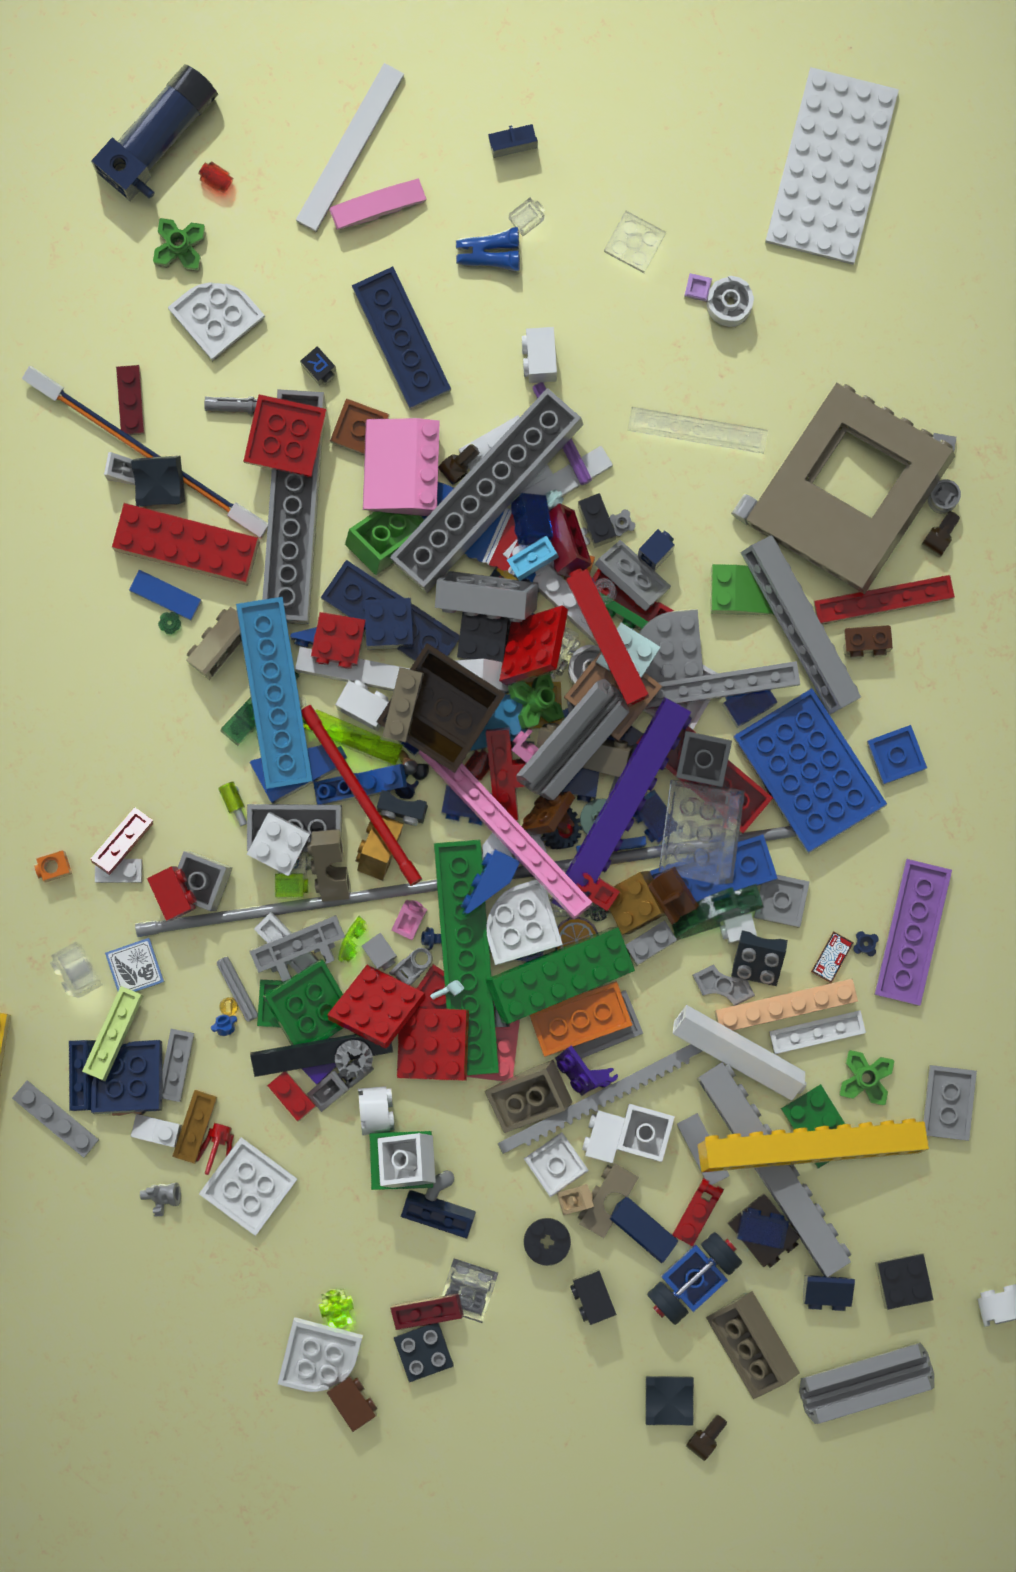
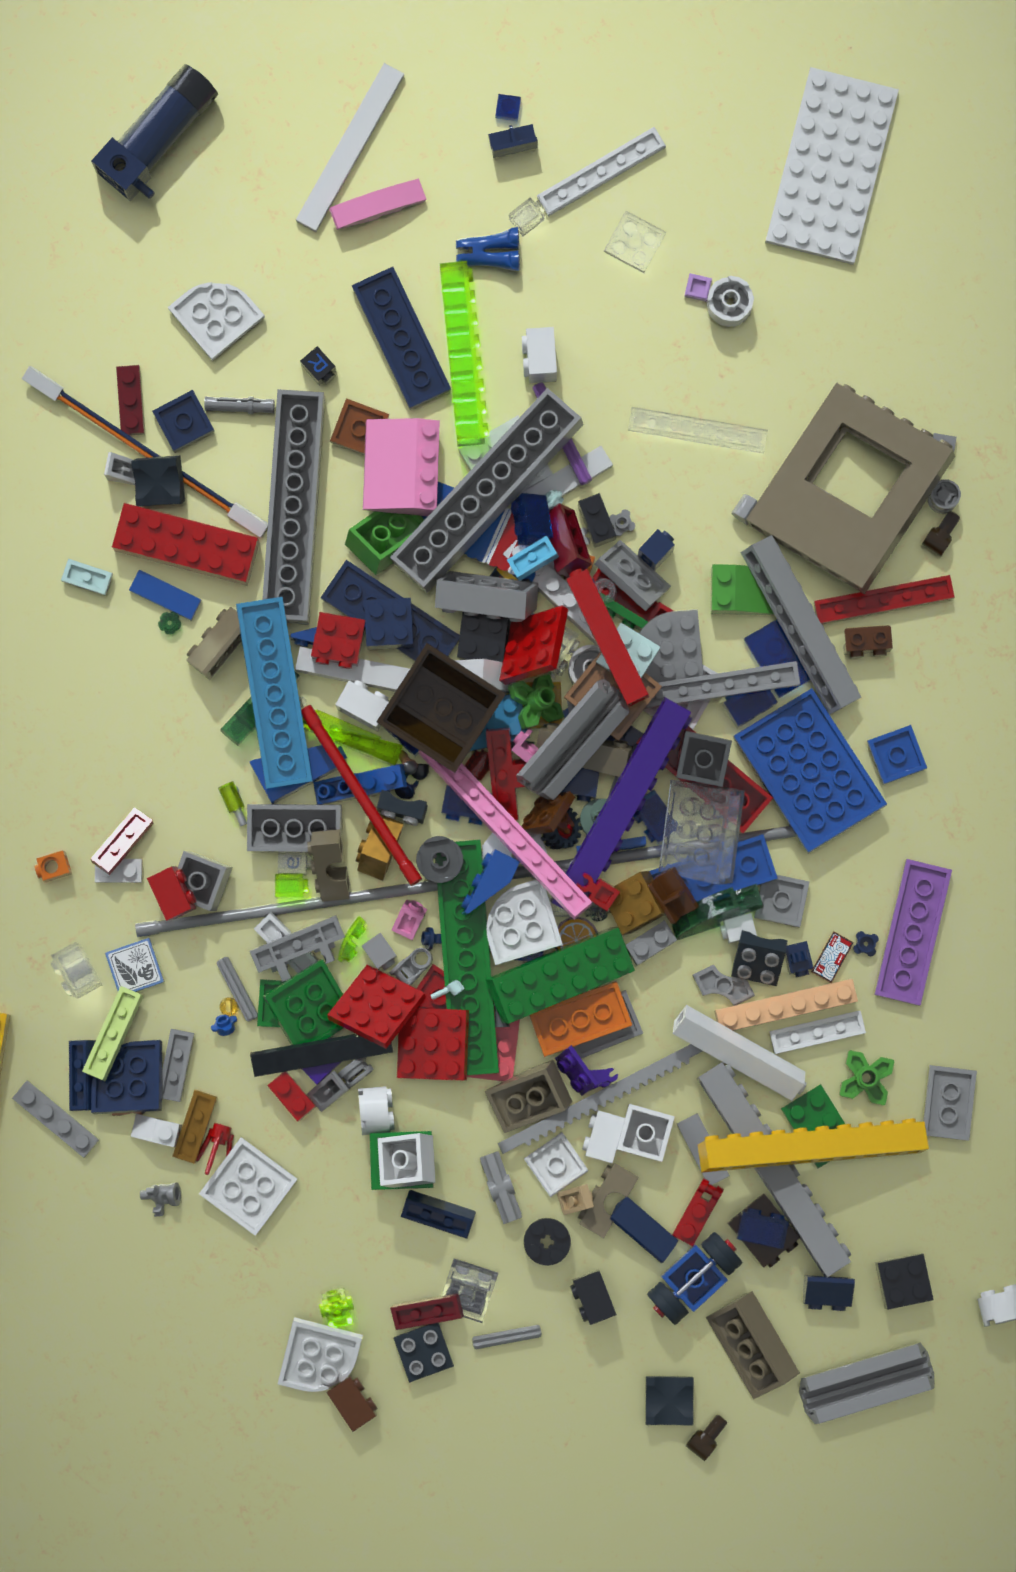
bright green plant [153,218,205,271] -> none
clear red brick [198,161,234,193] -> none
red plate [243,394,327,478] -> none
white brick [247,812,311,876] -> none
light grey gear [335,1040,373,1078] -> none
dark tan arch [383,667,424,742] -> none
light grey arm [425,1170,454,1201] -> none
dark brown axle [438,444,480,485] -> none
none -> light aqua plate [61,559,113,596]
none -> dark blue plate [152,390,215,452]
none -> dark grey plate [416,836,463,883]
none -> clear neon green brick [440,261,489,447]
none -> light grey axle [472,1325,542,1349]
none -> light grey piece [480,1151,522,1224]
none -> clear blue plate [495,94,521,121]
none -> white tile [537,127,666,217]
none -> clear blue tile [743,619,810,698]
none -> dark blue brick [785,941,813,978]

